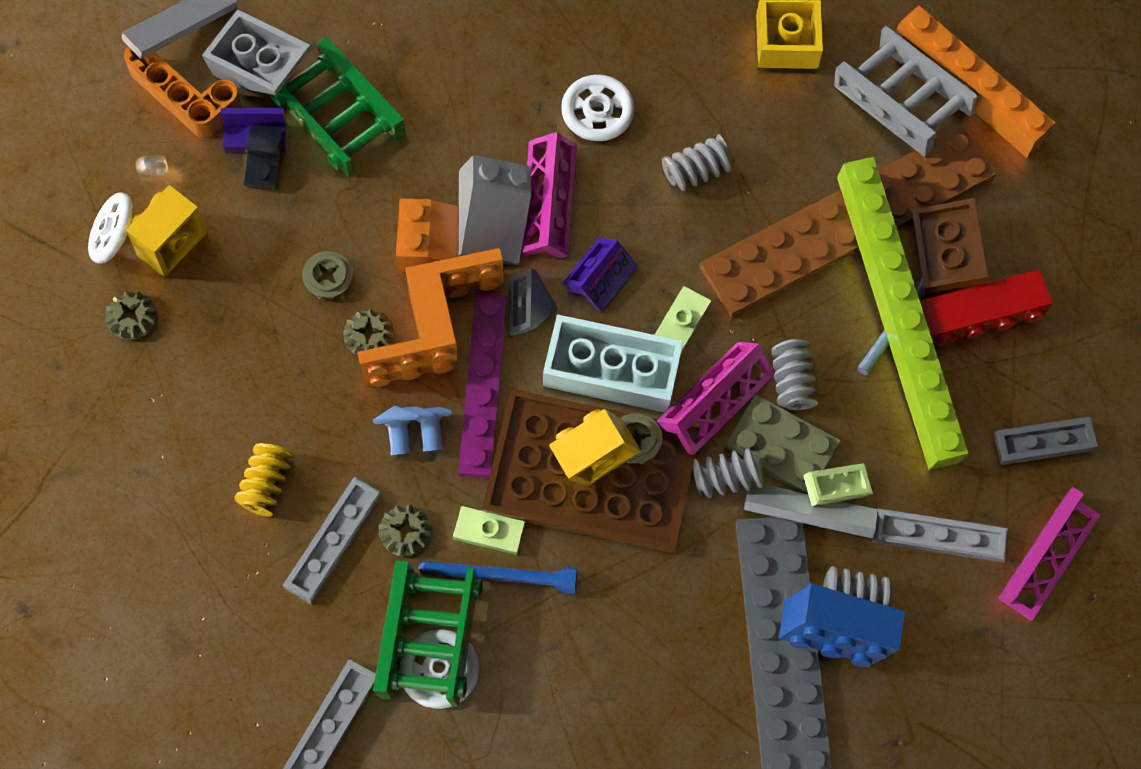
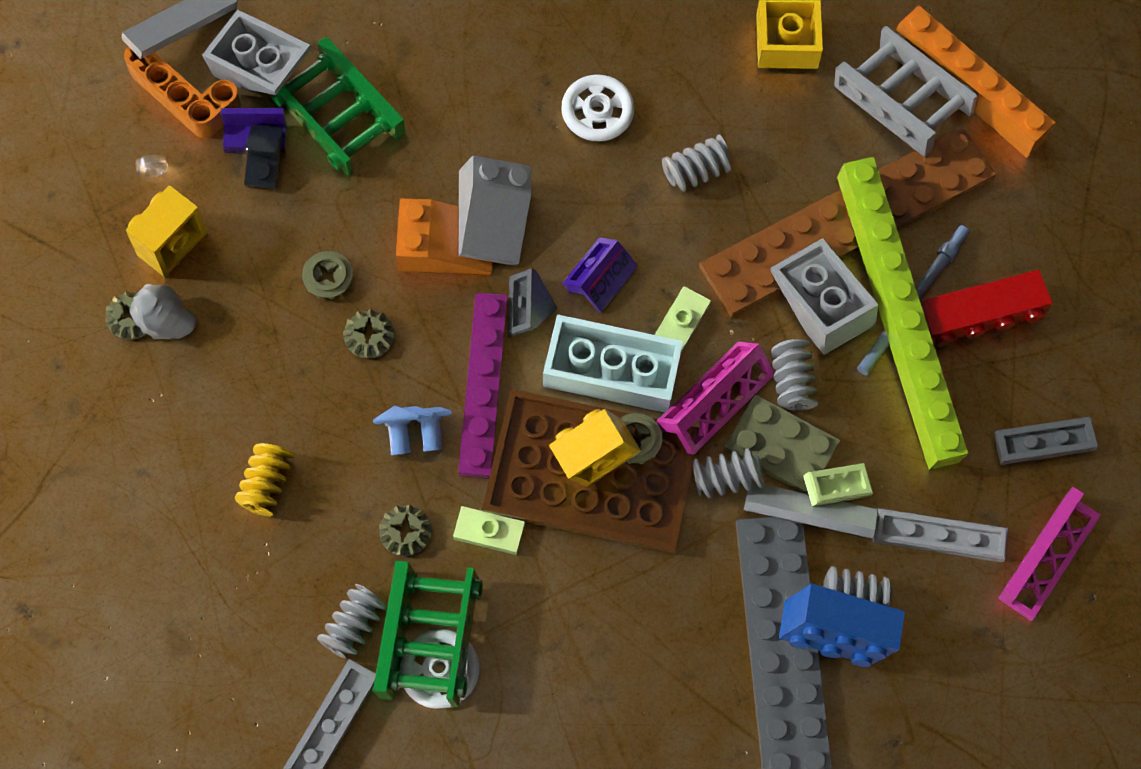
white plate [88,192,133,264] -> none
light grey tile [283,476,383,605] -> none
orange bracket [357,248,503,387] -> none
blue piece [418,561,577,594] -> none
dark pink fence [521,132,577,259] -> none
reddish brown plate [912,198,989,295] -> none
none -> light grey hair [130,284,196,339]
none -> light grey piece [317,584,387,659]
none -> light grey slope [770,238,878,355]

